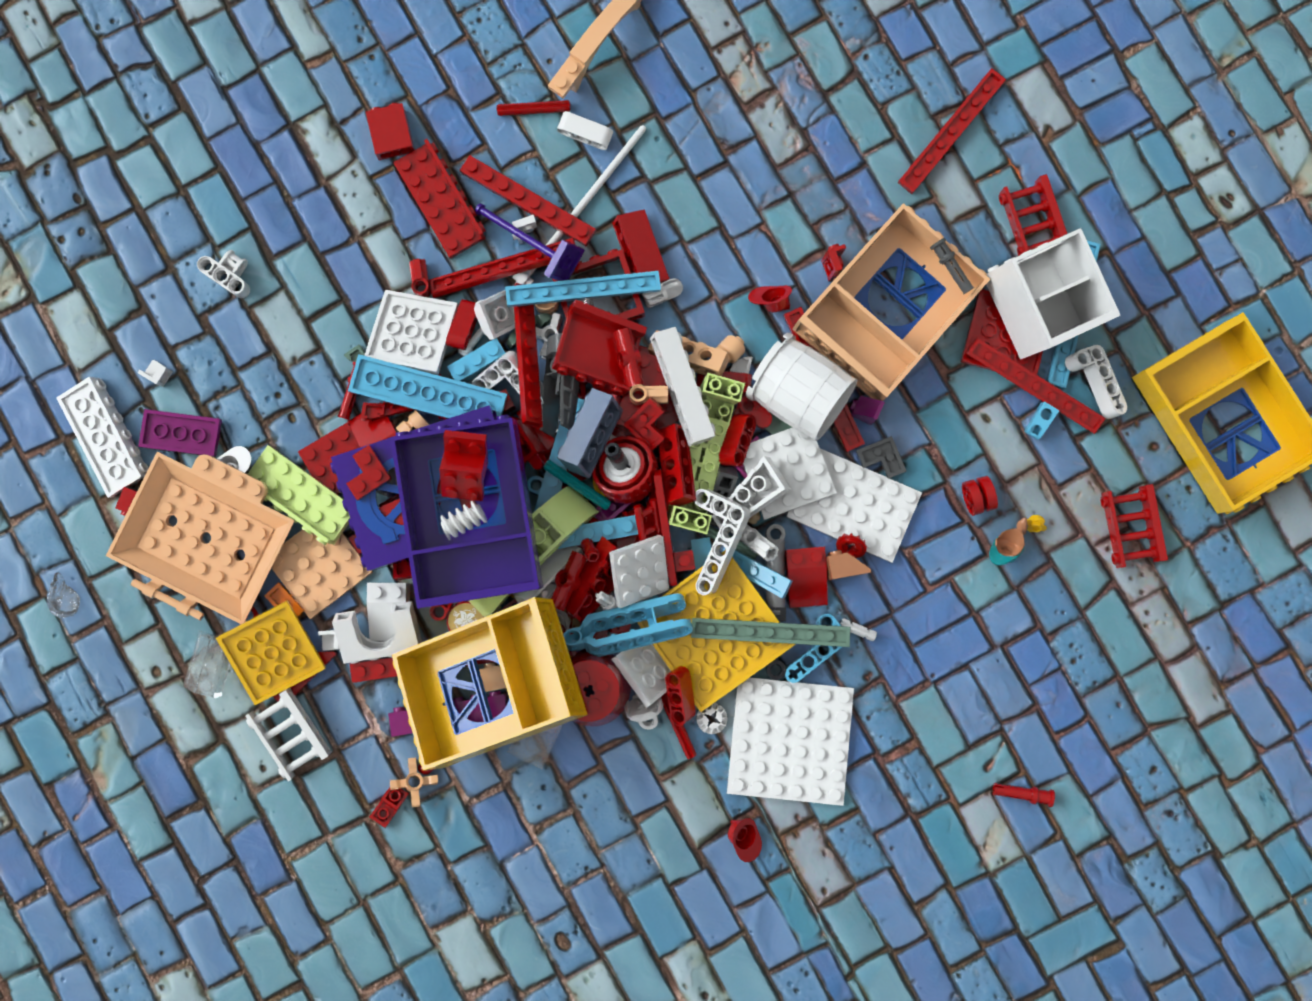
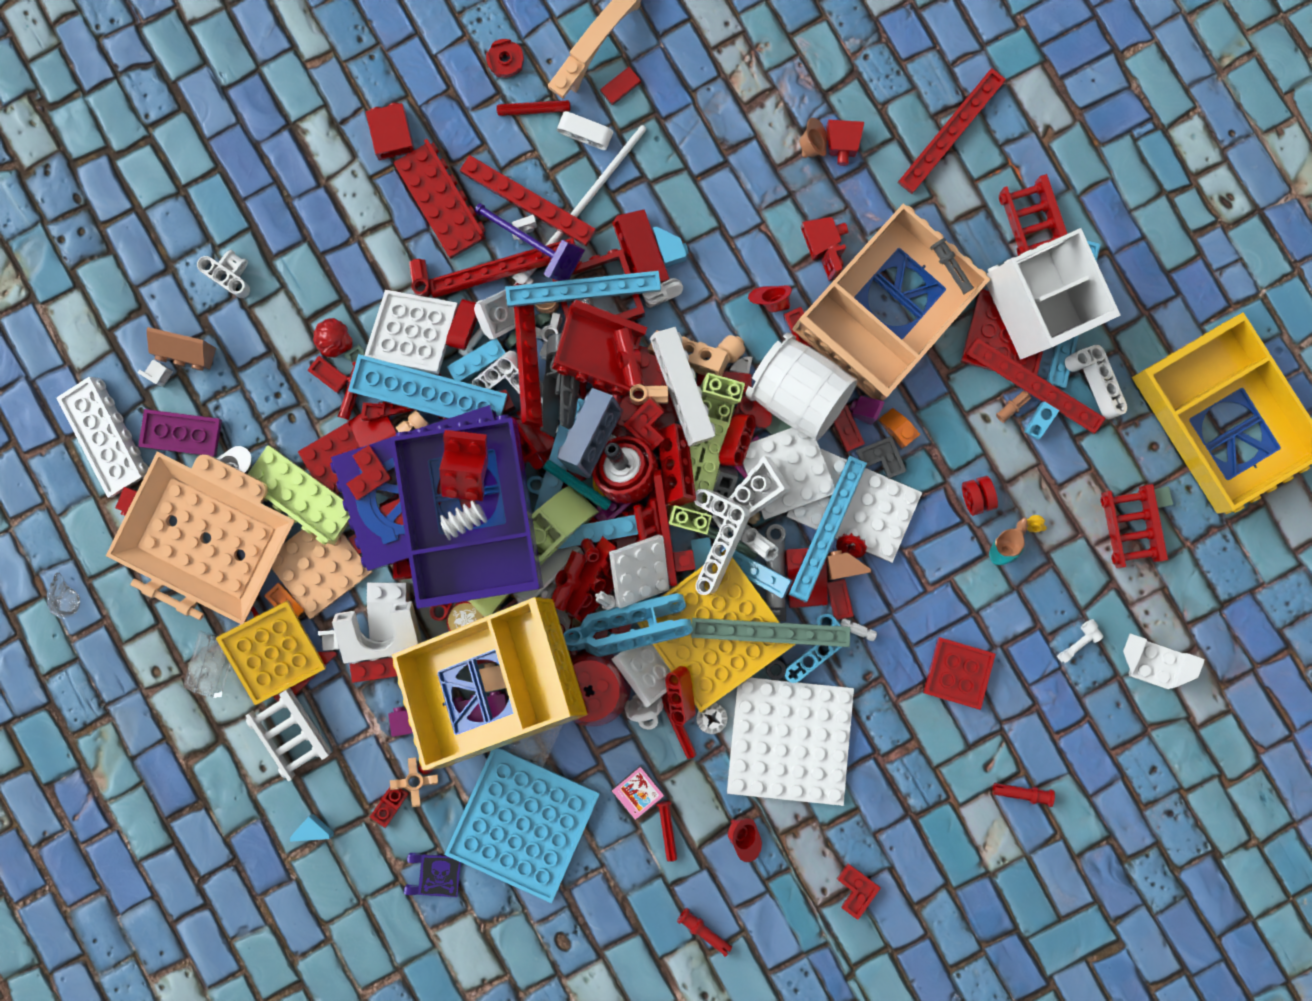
none -> nougat slope [147,327,216,371]
none -> medium azure slope [290,814,334,842]
none -> red tile [307,356,348,394]
none -> red hair [313,318,353,358]
none -> flag [404,853,461,897]
none -> medium azure plate [444,747,600,903]
none -> red plate [486,39,524,78]
none -> red tile [600,67,641,105]
none -> tile [611,765,665,821]
none -> medium azure slope [653,227,689,268]
none -> red axle [656,801,677,862]
none -> red pin [677,908,732,957]
none -> medium azure tile [789,455,867,603]
none -> nougat piece [799,118,827,158]
none -> red torso [800,217,848,260]
none -> red torso [826,119,864,166]
none -> red tile [827,579,854,620]
none -> red plate [837,863,881,920]
none -> orange slope [878,408,921,449]
none -> red plate [923,637,996,710]
none -> nougat axle [996,391,1031,423]
none -> white brick [1057,619,1104,663]
none -> white piece [1123,634,1205,689]
none -> sand green tile [1154,486,1173,508]

